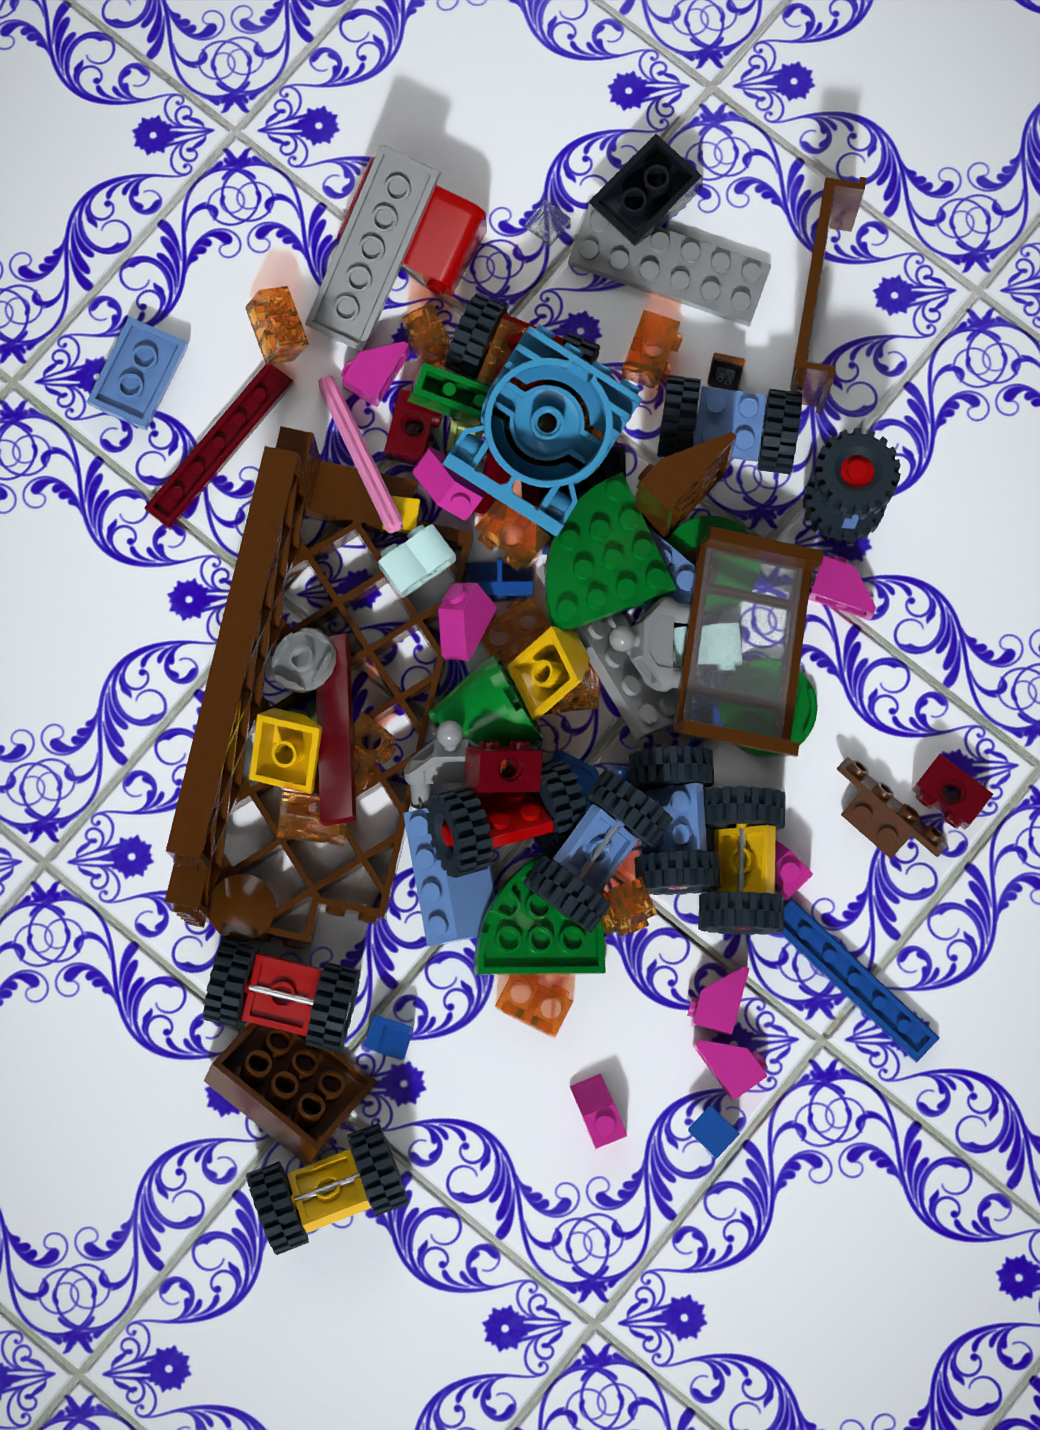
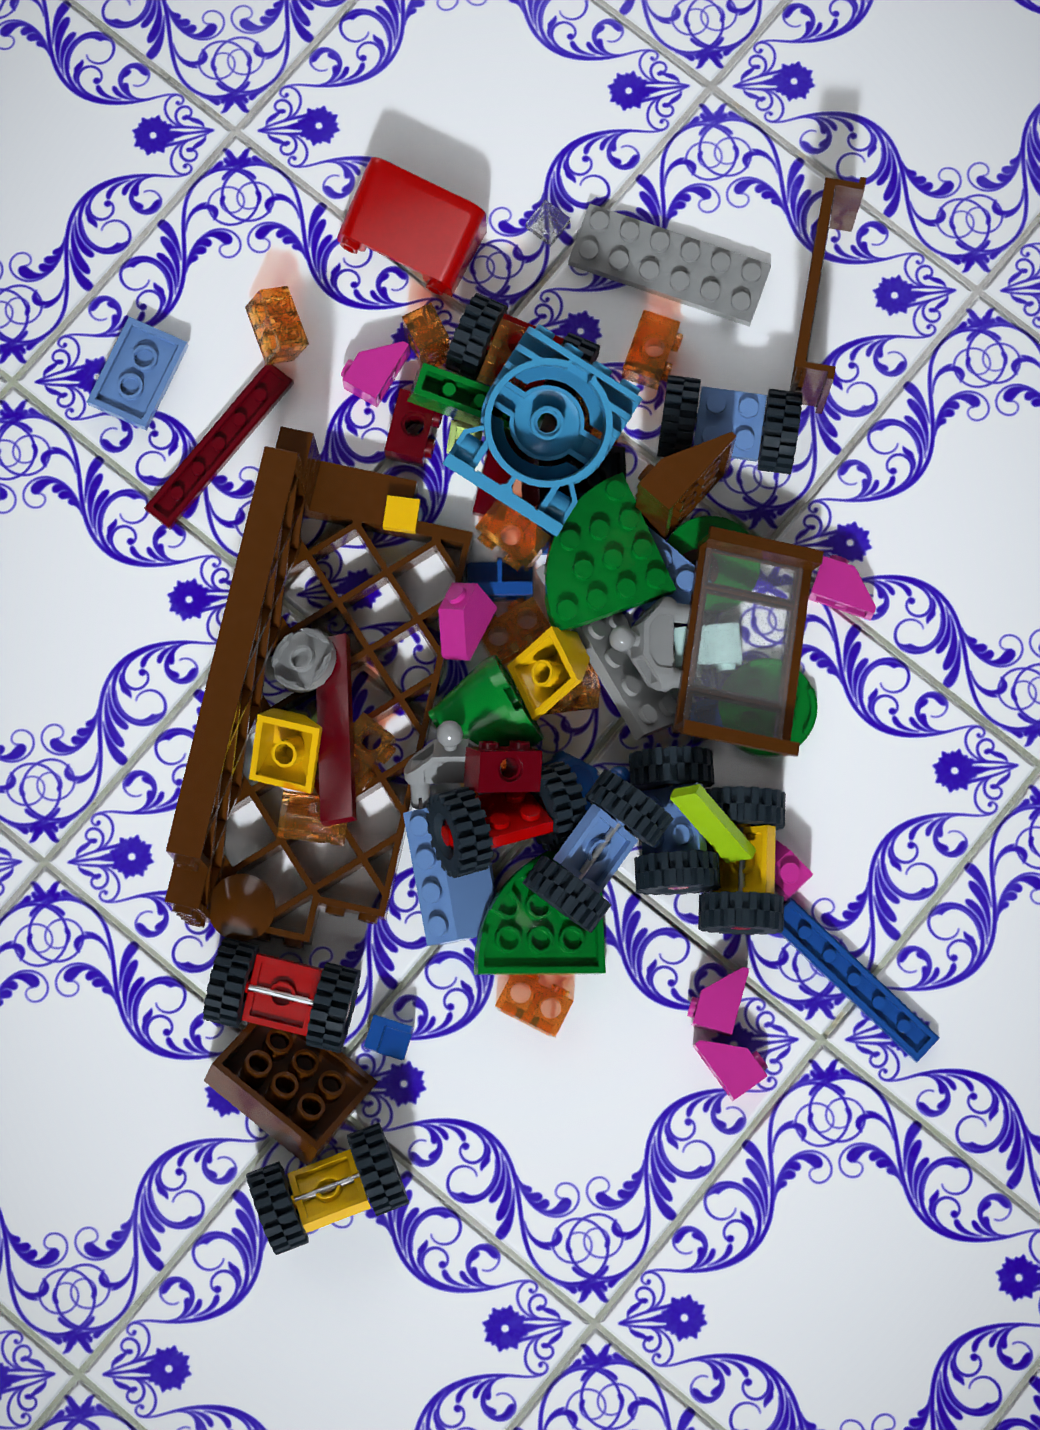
light grey plate [304,145,442,352] -> none
bright pink axle [318,375,403,533] -> none
light aqua brick [378,524,456,598] -> none
dark pink slope [412,446,484,521] -> none
dark pink slope [569,1074,627,1150] -> none
black slope [588,134,703,246] -> none
clear orange brick [600,877,658,937] -> none
blue panel [688,1105,740,1160] -> none
slope [707,352,745,391] -> none
black plate [803,428,901,544] -> none
reddish brown bracket [836,757,948,859] -> none
dark red brick [912,754,994,830] -> none
none -> lime tile [670,784,756,863]

